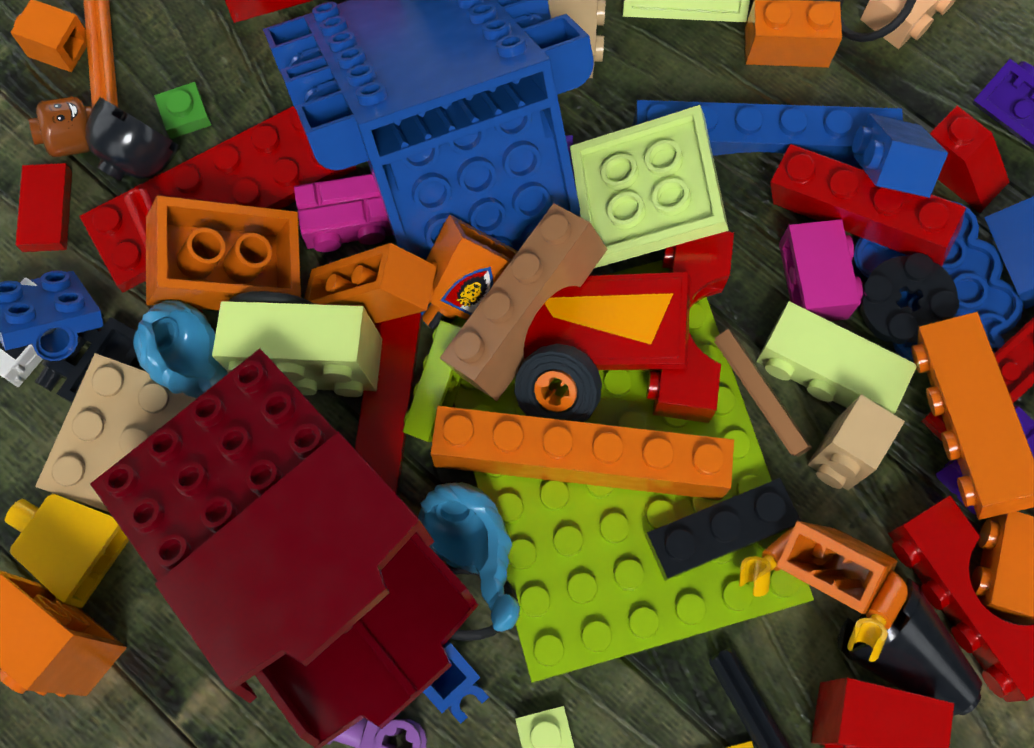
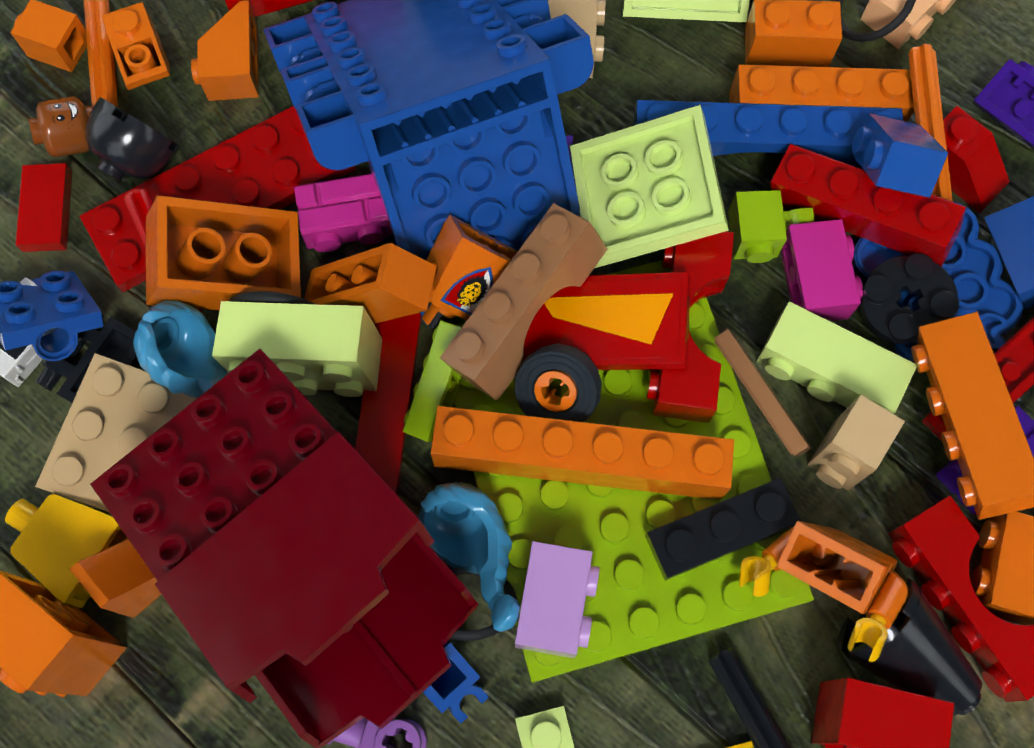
bright green plate [154,82,211,139] -> none
none -> orange slope [69,539,161,618]
none -> orange slope [101,2,170,90]
none -> orange slope [191,0,259,101]
none -> lavender brick [515,541,600,658]
none -> lime brick [728,190,815,263]
none -> orange brick [729,65,914,122]
none -> orange axle [908,44,953,202]

